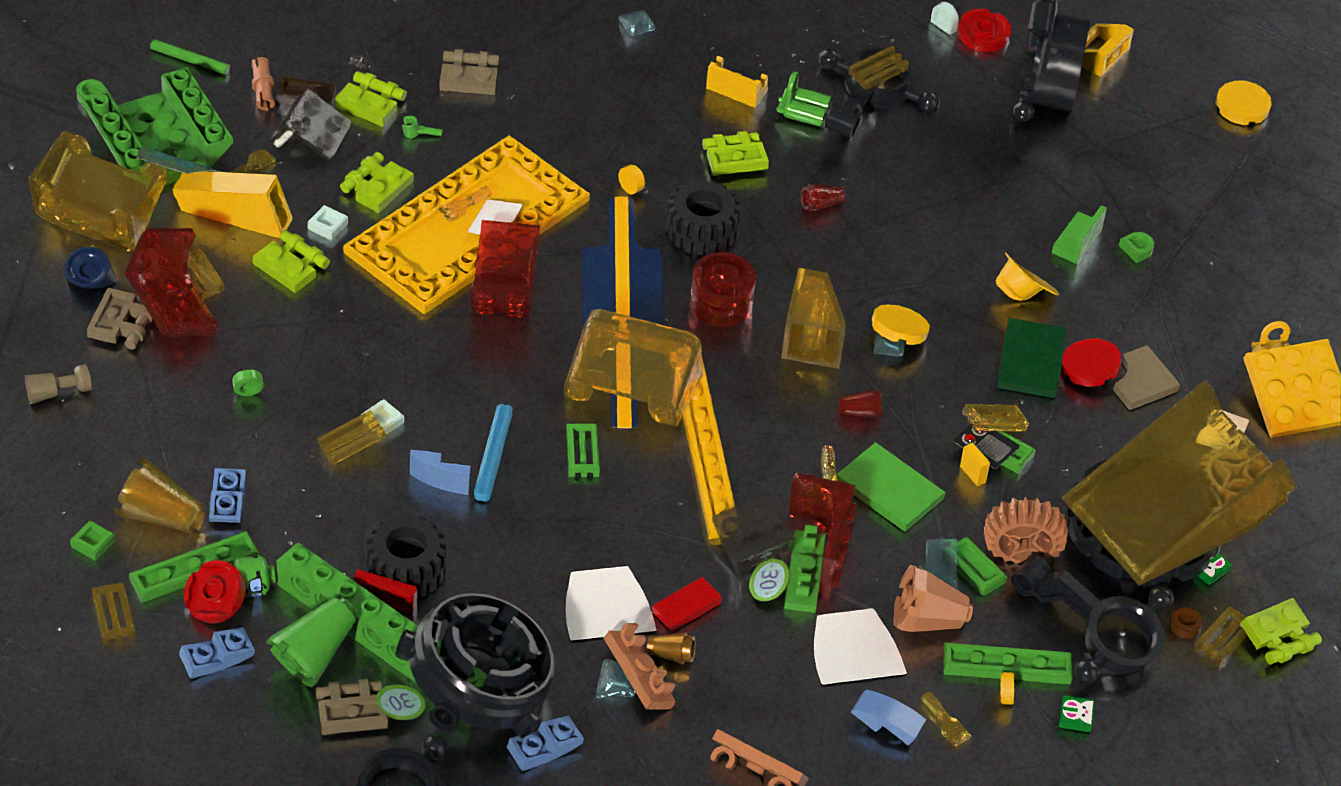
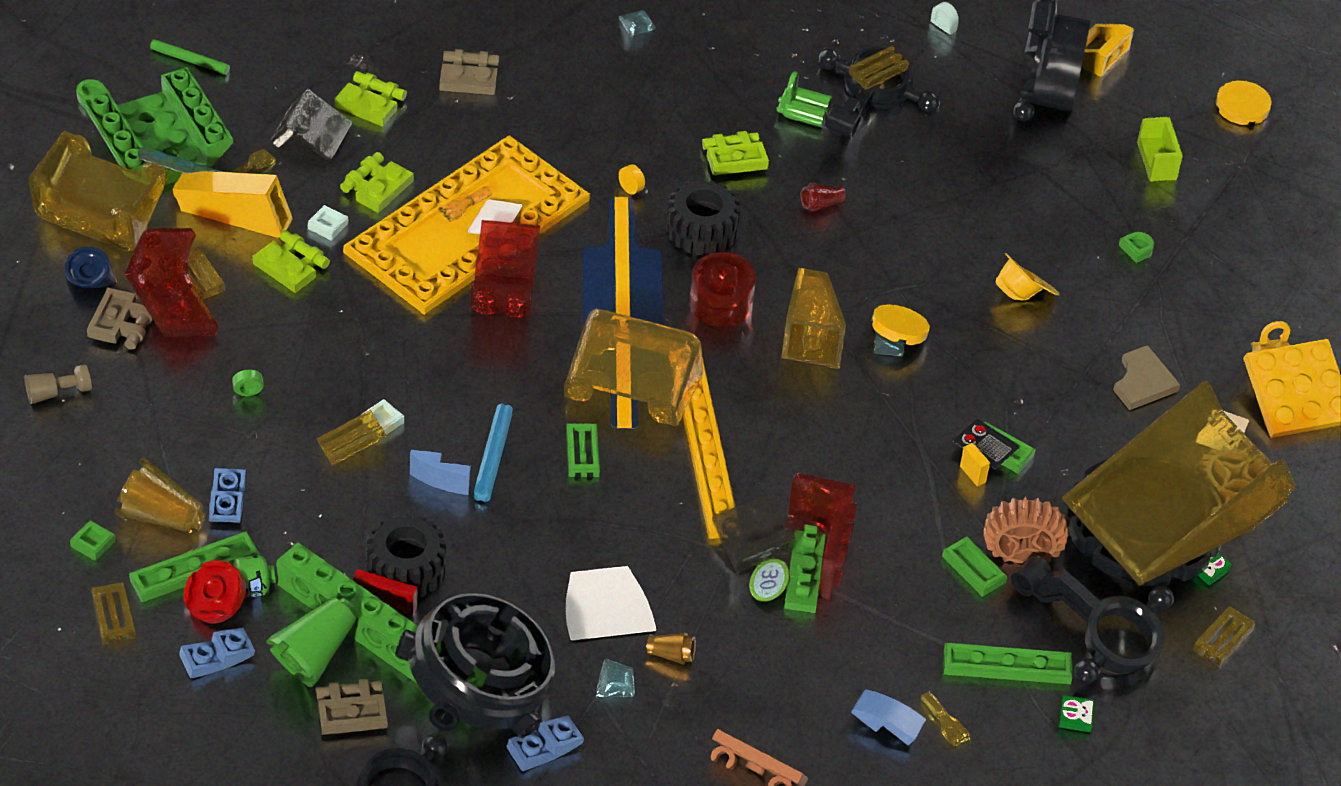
nougat pin [251,57,275,110] -> none
dark brown tile [275,77,336,111] -> none
clear light blue sticker [376,685,425,720] -> none
bright green hand [402,116,442,139] -> none
nougat plate [604,623,676,709] -> none
red tile [652,577,722,632] -> none
yellow hinge [706,56,768,108] -> none
white sticker [814,608,907,685] -> none
clear yellow piece [821,445,839,499] -> none
bright green tile [835,442,945,532] -> none
clear red cone [838,389,882,418] -> none
nougat cone [893,564,973,632] -> none
clear light blue tile [926,539,958,590] -> none
red tile [957,8,1012,52] -> none
clear yellow tile [962,404,1029,432] -> none
dark green tile [997,317,1066,398] -> none
yellow tile [1000,672,1014,705] -> none
bright green panel [1052,205,1107,264] -> none
red tile [1062,338,1121,387] -> none
reddish brown tile [1170,607,1203,639] -> none
lime plate [1240,598,1322,665] -> none
none -> lime panel [1137,117,1183,181]

